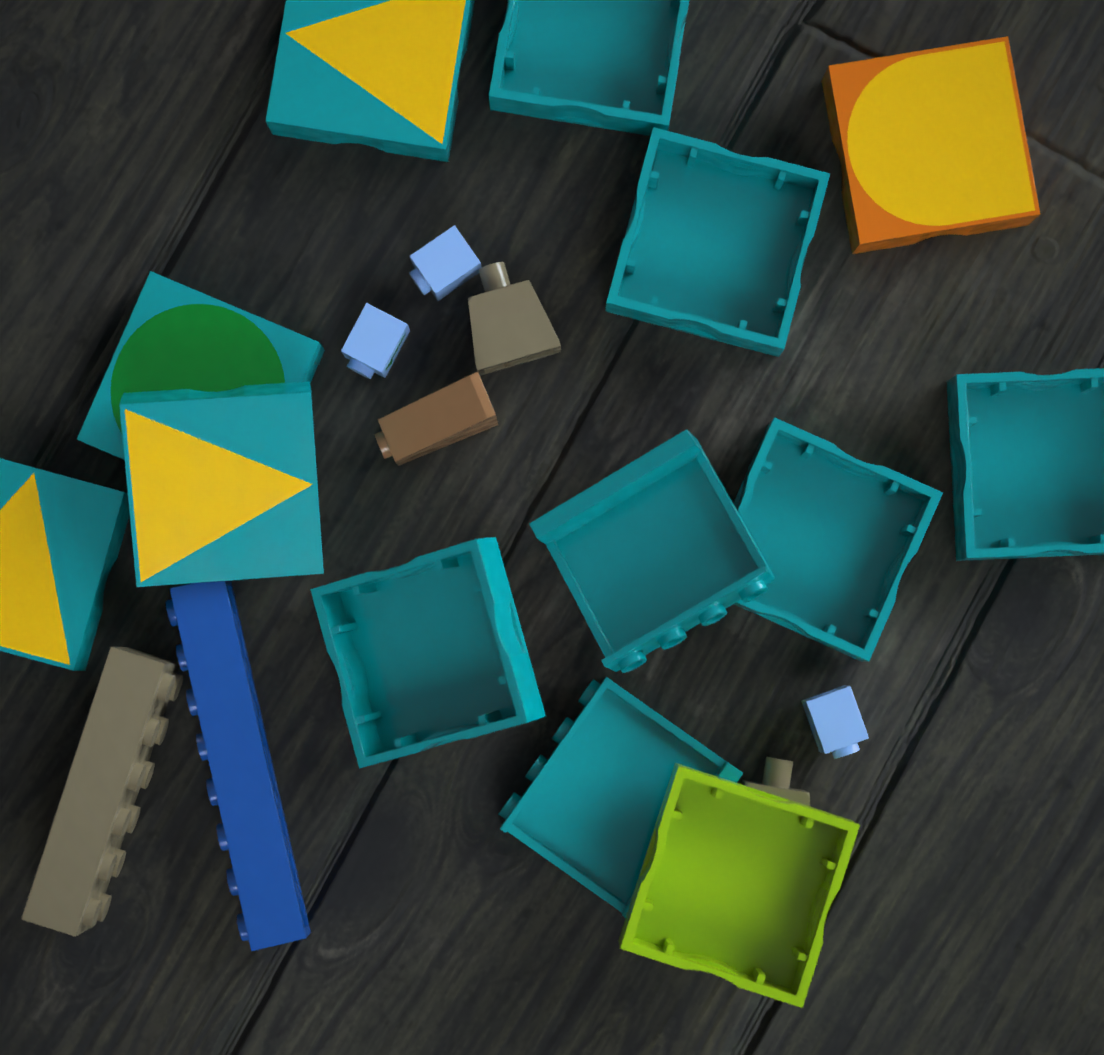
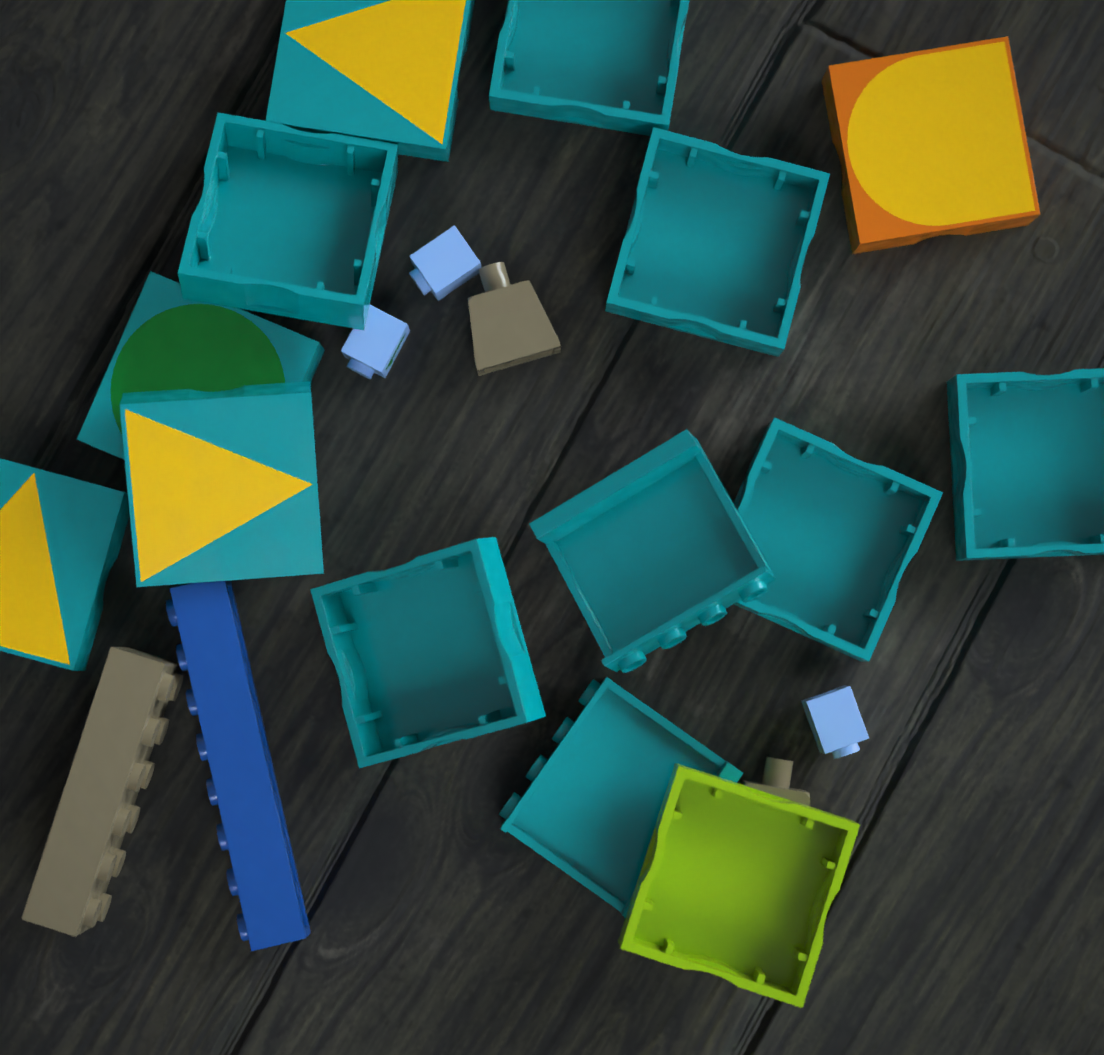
medium nougat slope [374,372,498,466] -> none
none -> teal tile [178,113,398,330]

